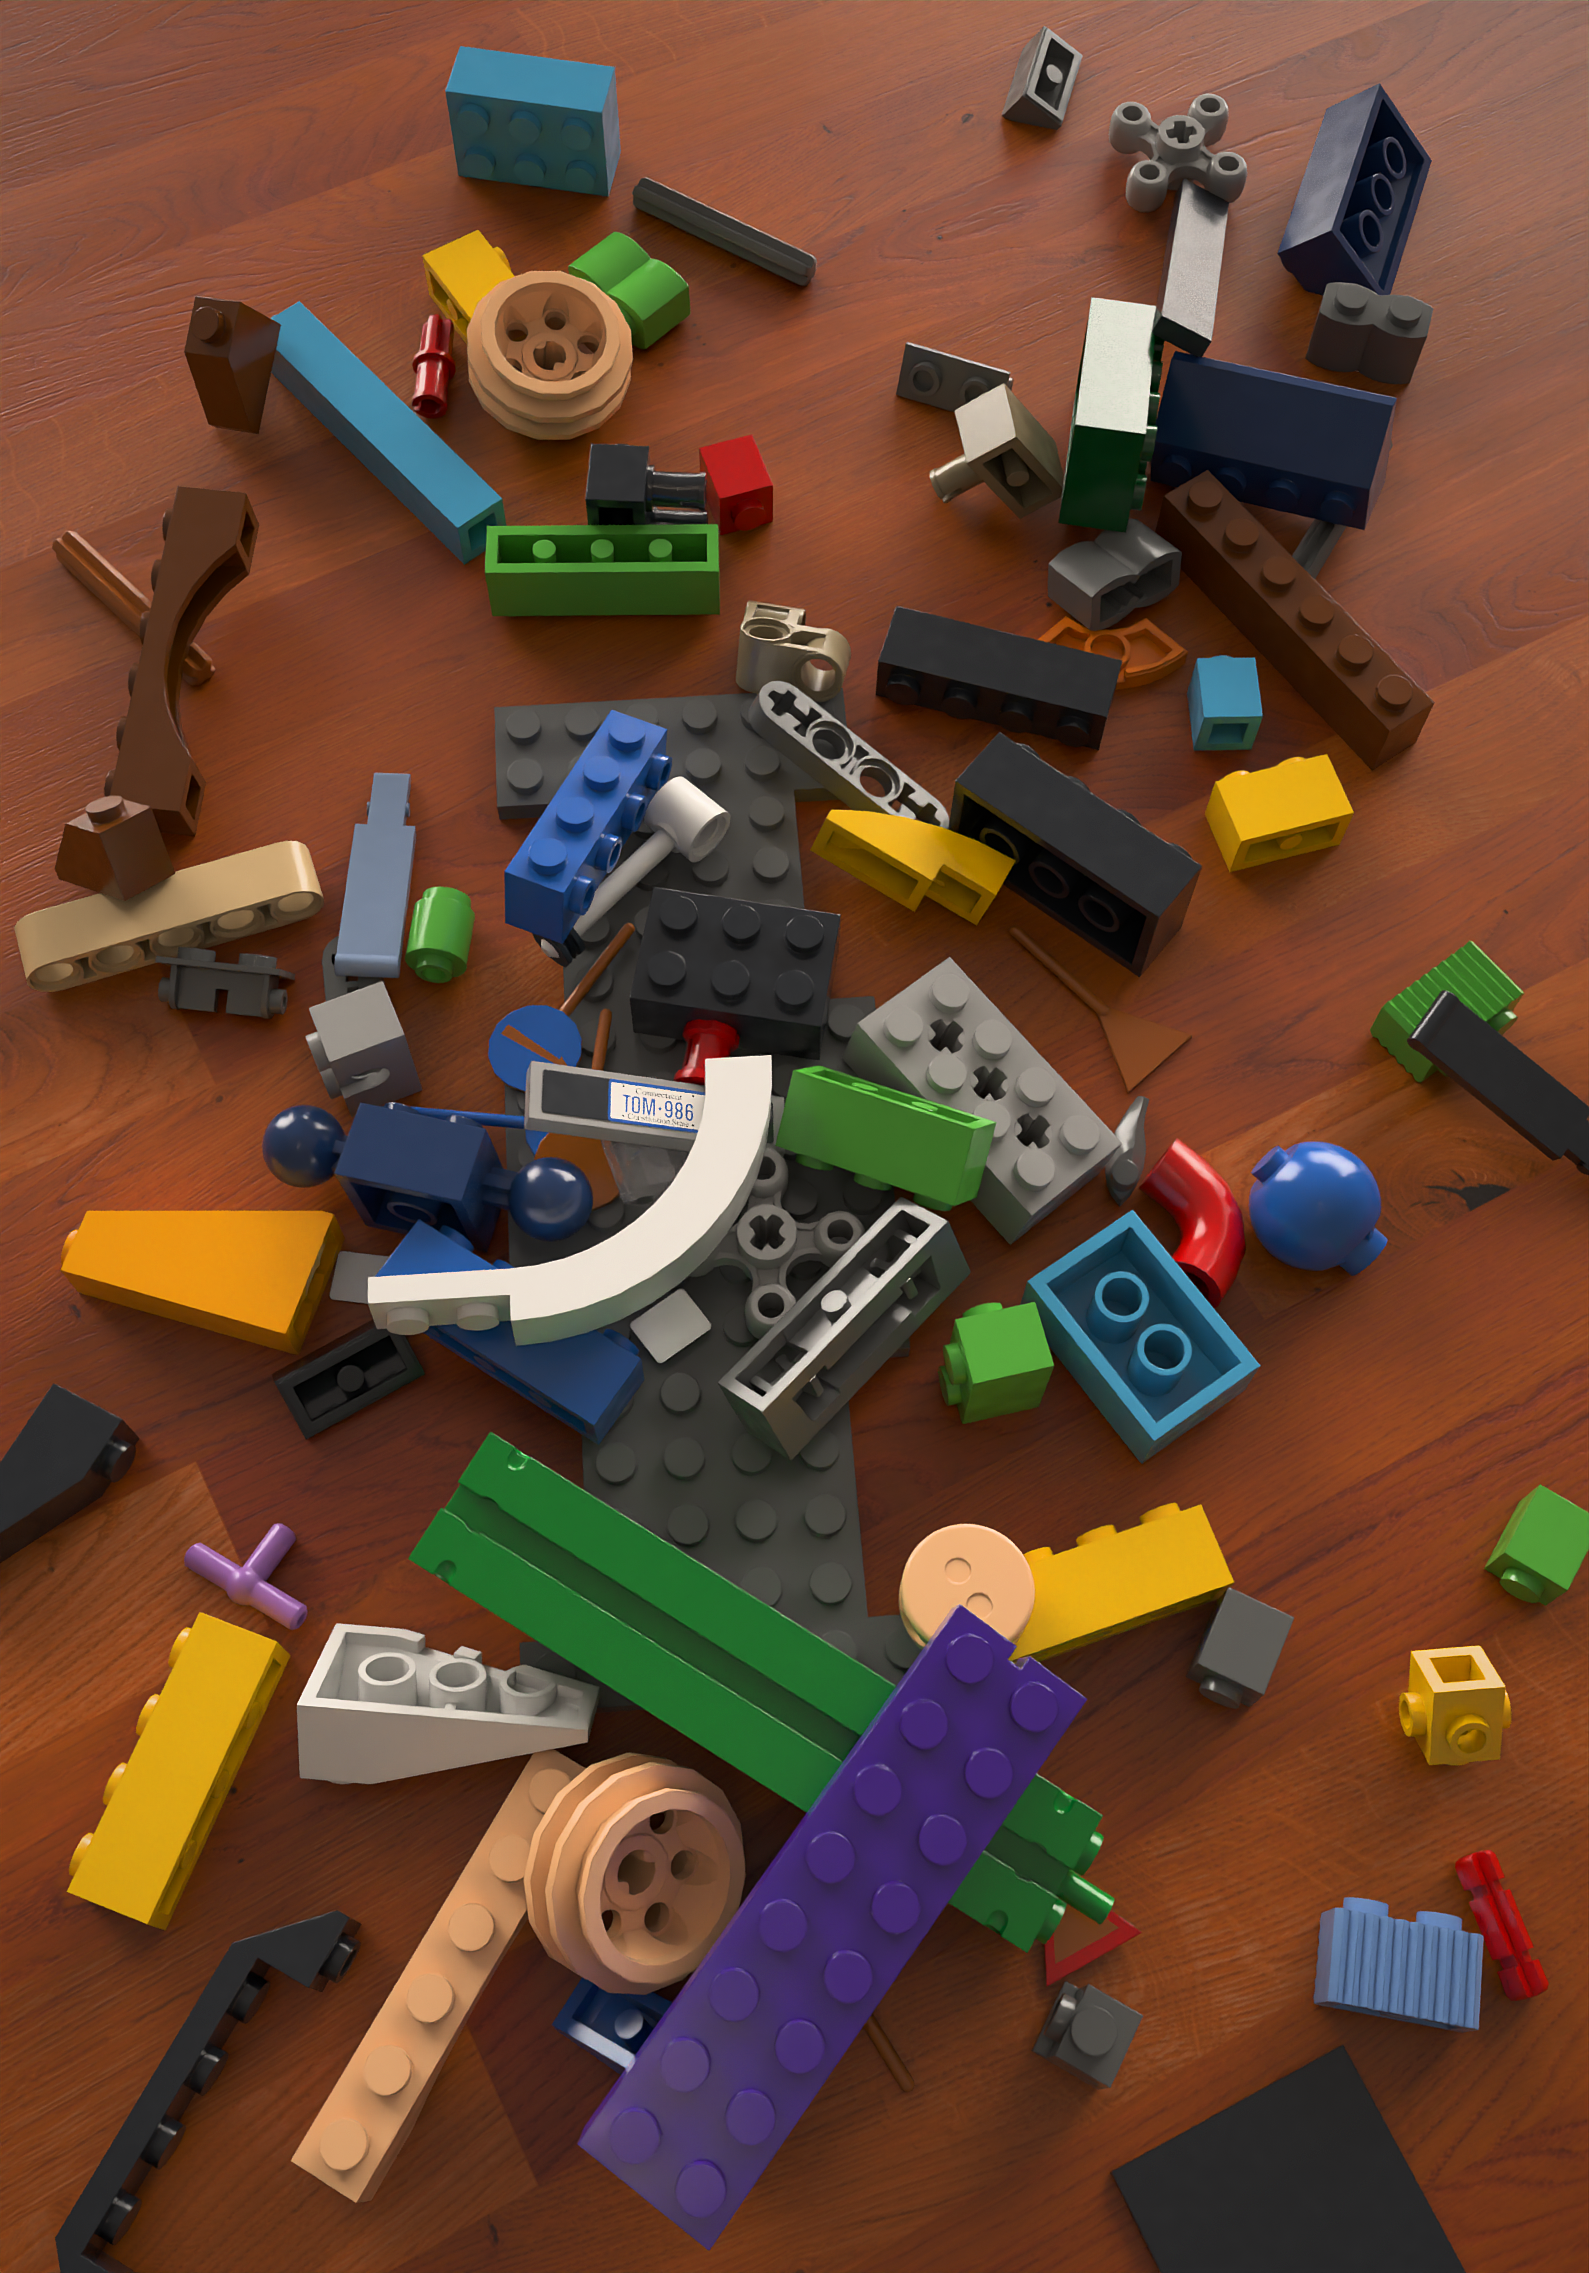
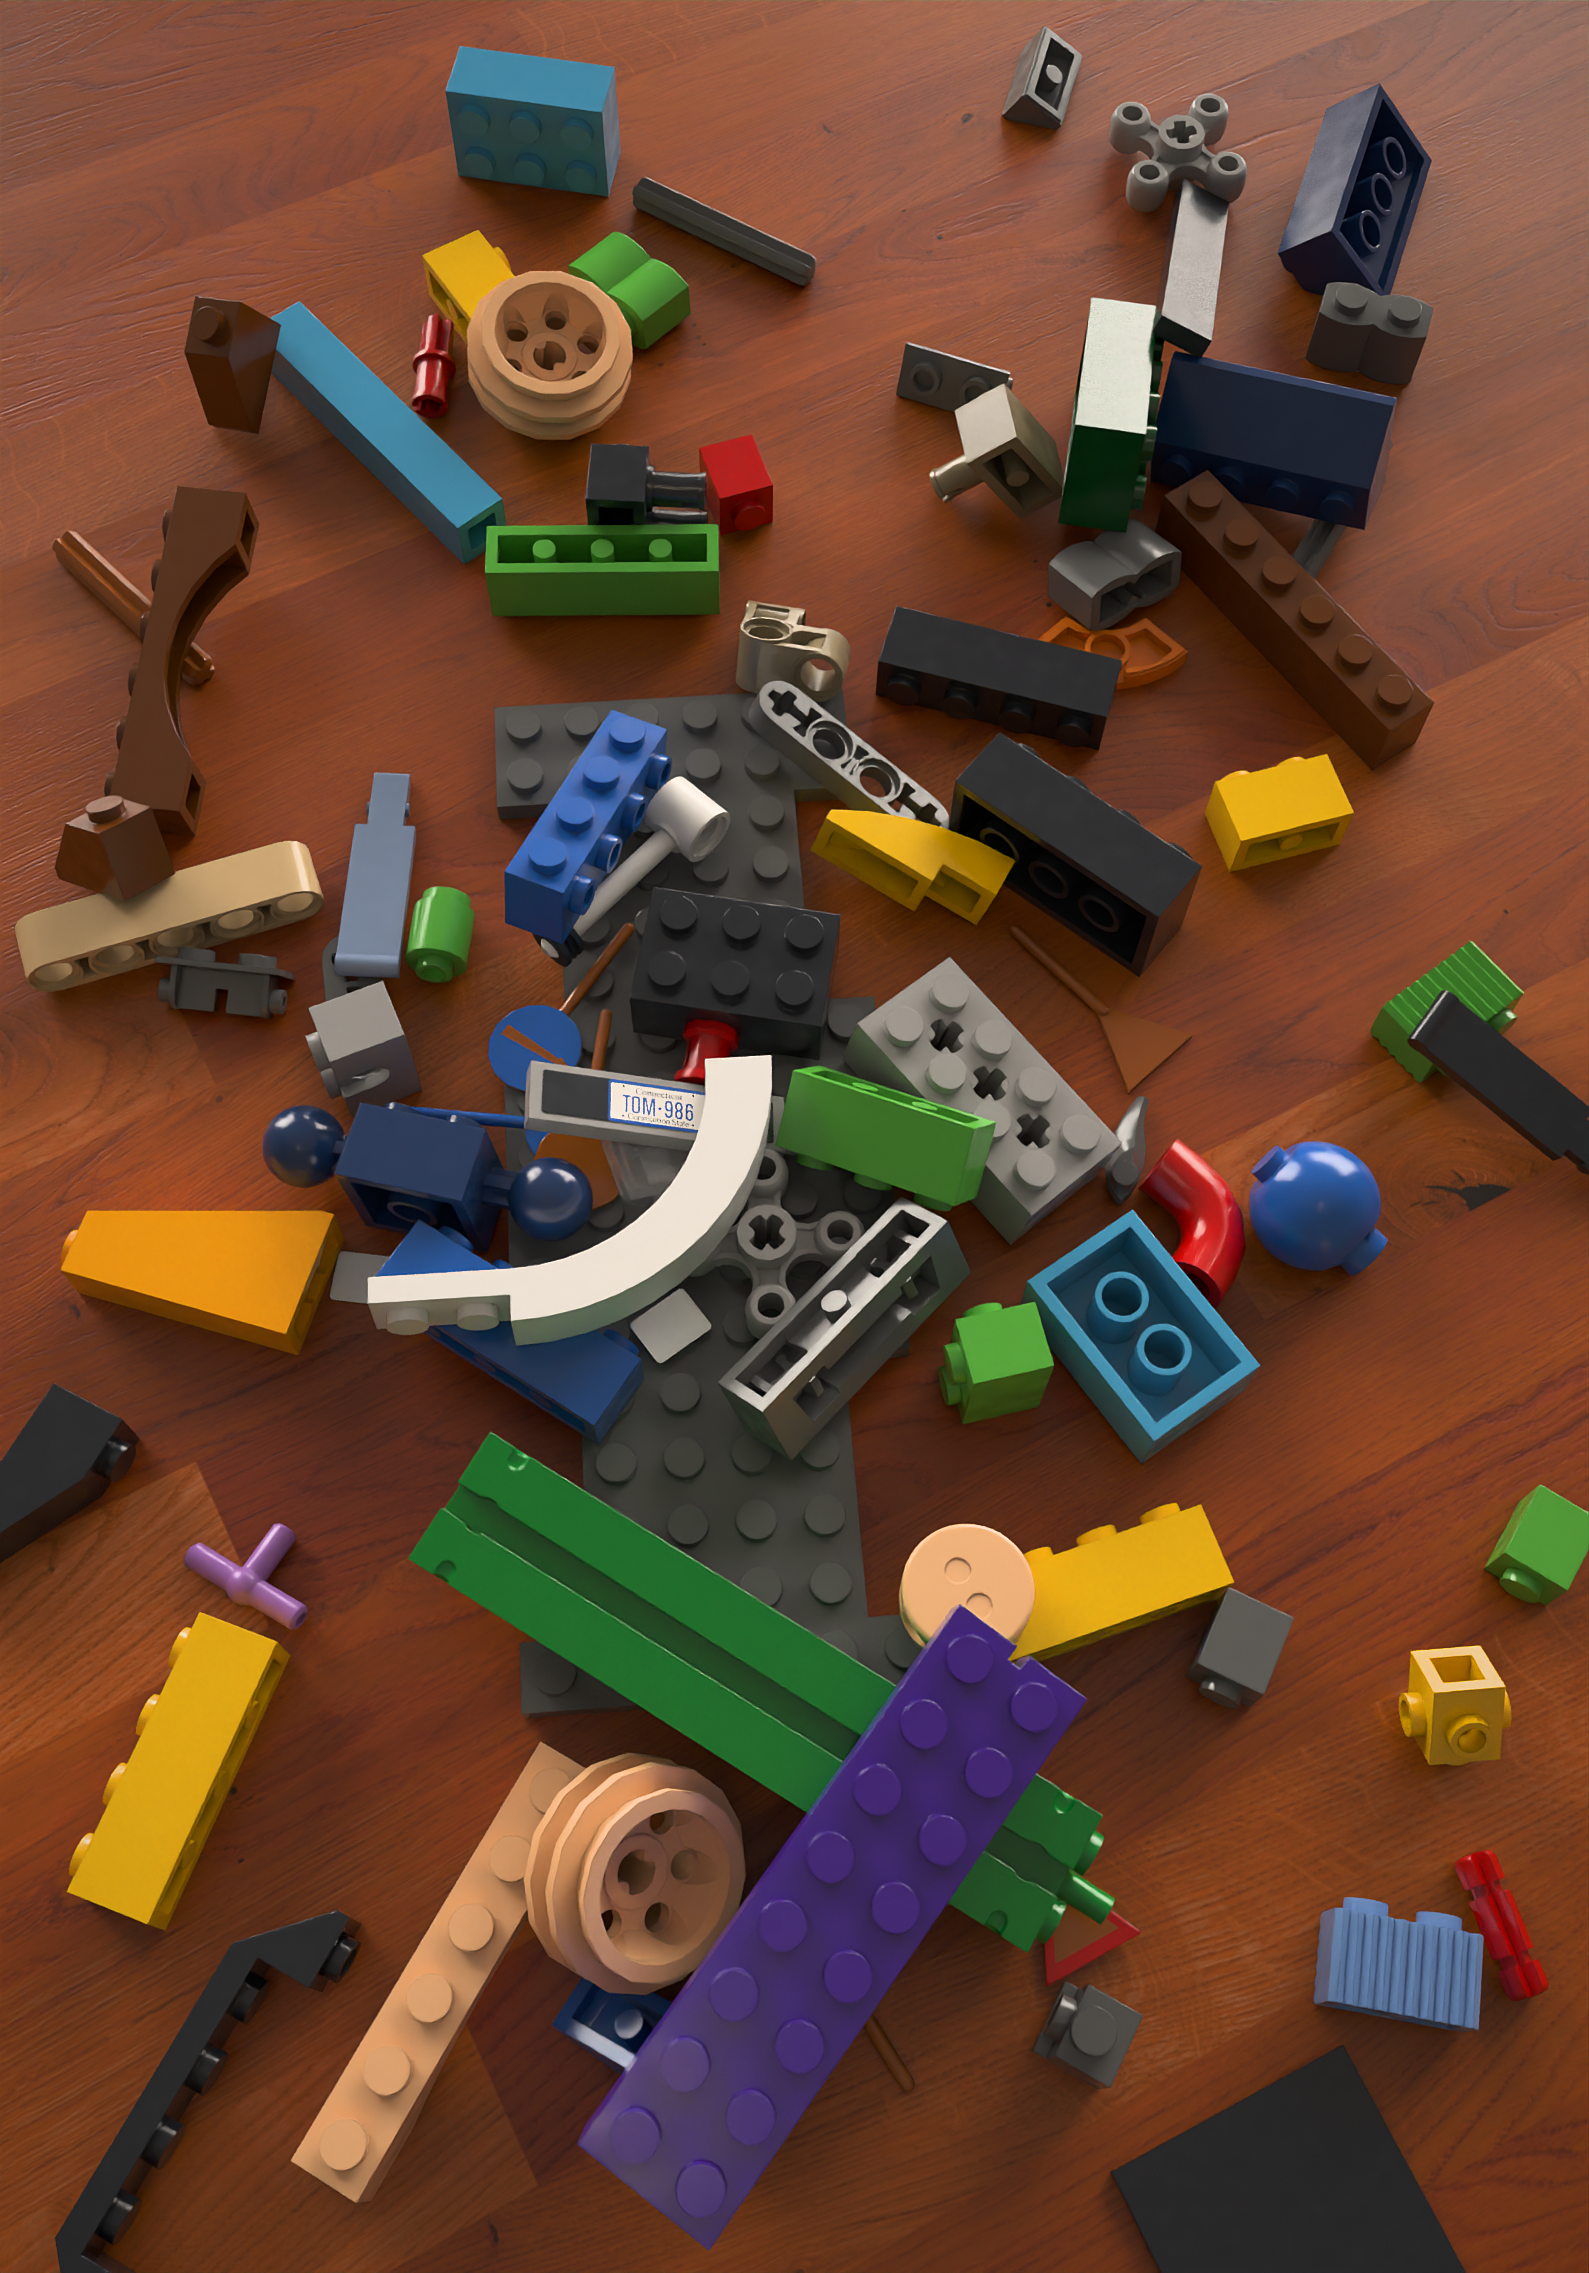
black slope [272,1319,425,1439] -> none
white wedge [297,1623,600,1784] -> none
dark azure brick [1187,655,1263,751] -> none

